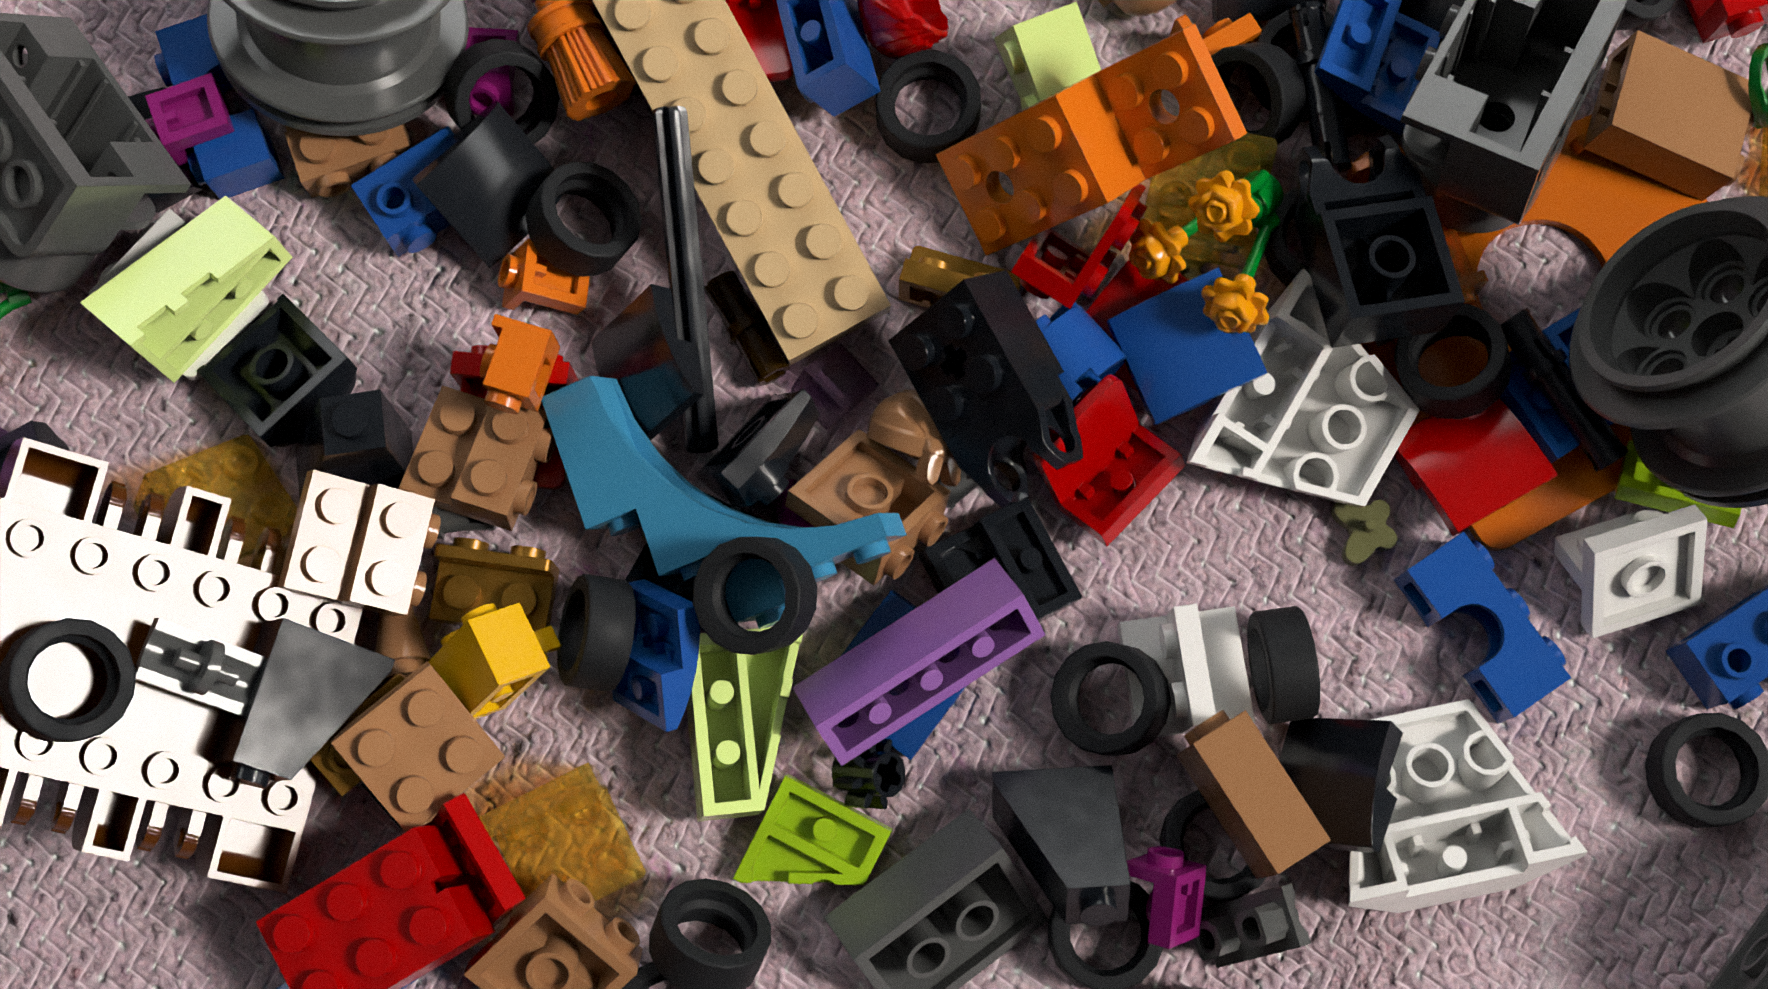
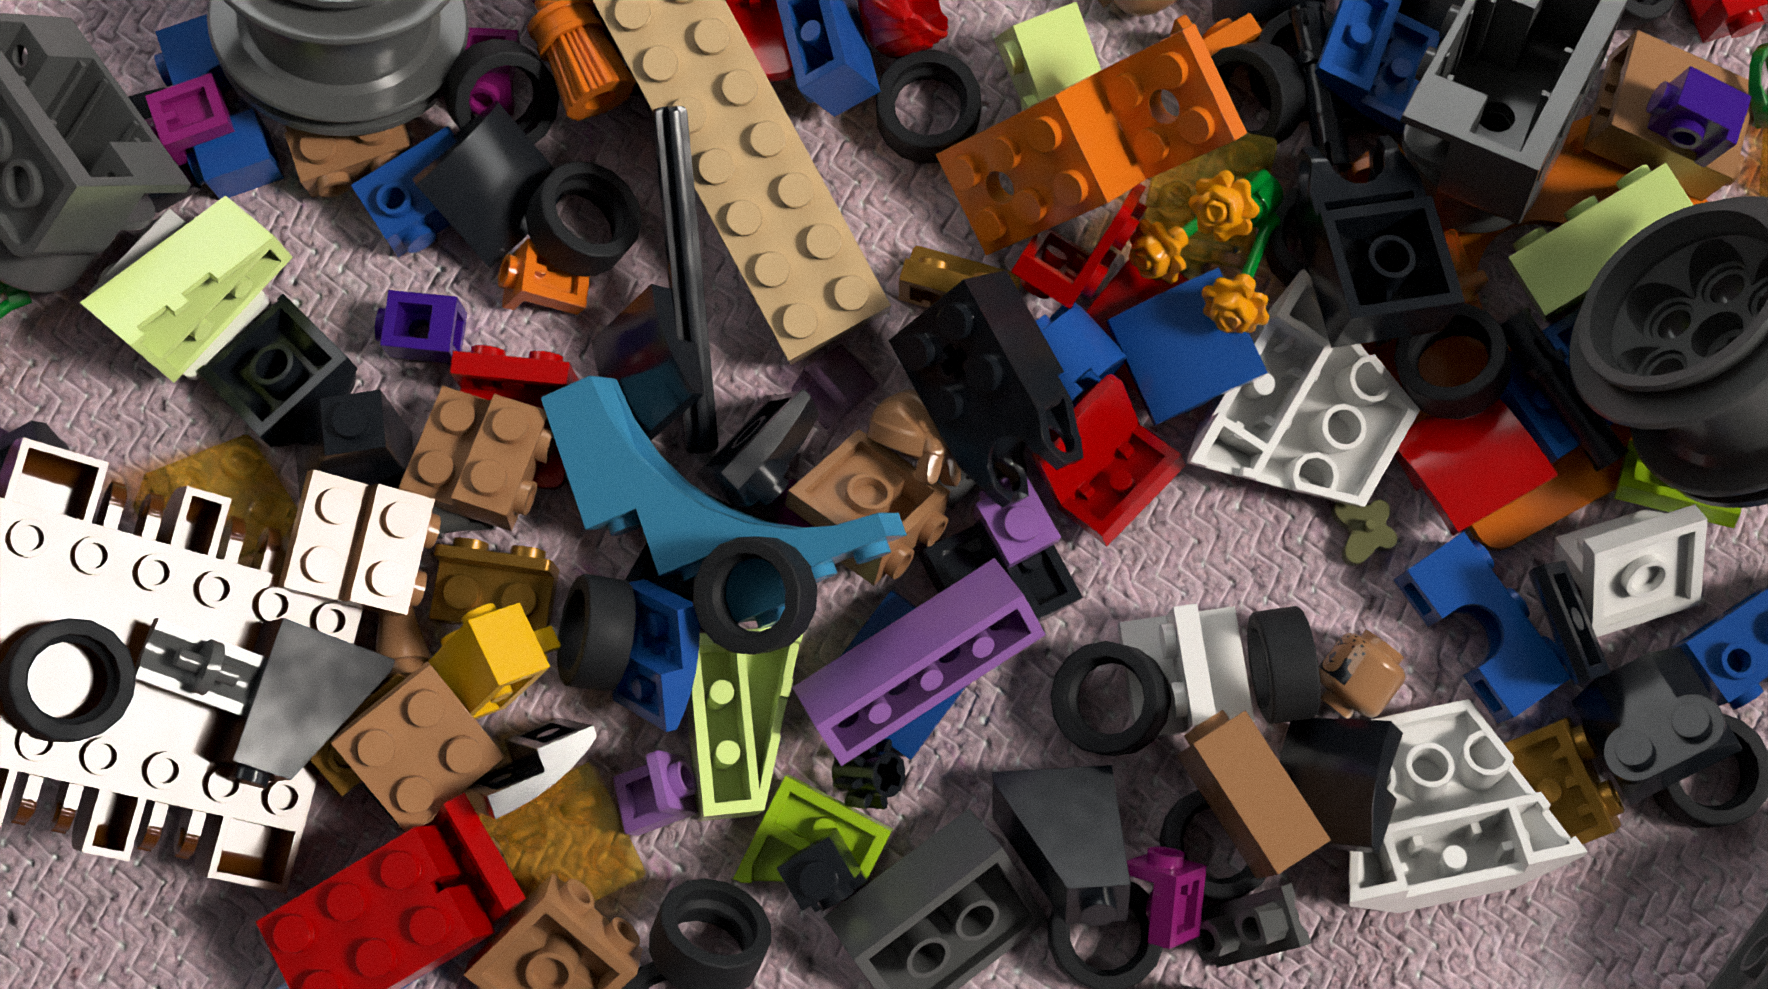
orange brick [480,314,560,414] -> none
dark brown pin [704,271,790,386] -> none
none -> dark purple brick [375,290,468,366]
none -> black slope [461,718,597,819]
none -> medium lavender bracket [613,750,698,836]
none -> black brick [777,828,867,913]
none -> medium lavender bracket [972,477,1061,569]
none -> medium nougat head [1319,629,1406,719]
none -> pearl gold bracket [1503,716,1625,844]
none -> yellowish green wedge [1508,163,1693,322]
none -> black slope [1528,560,1611,686]
none -> black slope [1571,647,1742,805]
none -> dark purple brick [1646,66,1752,167]

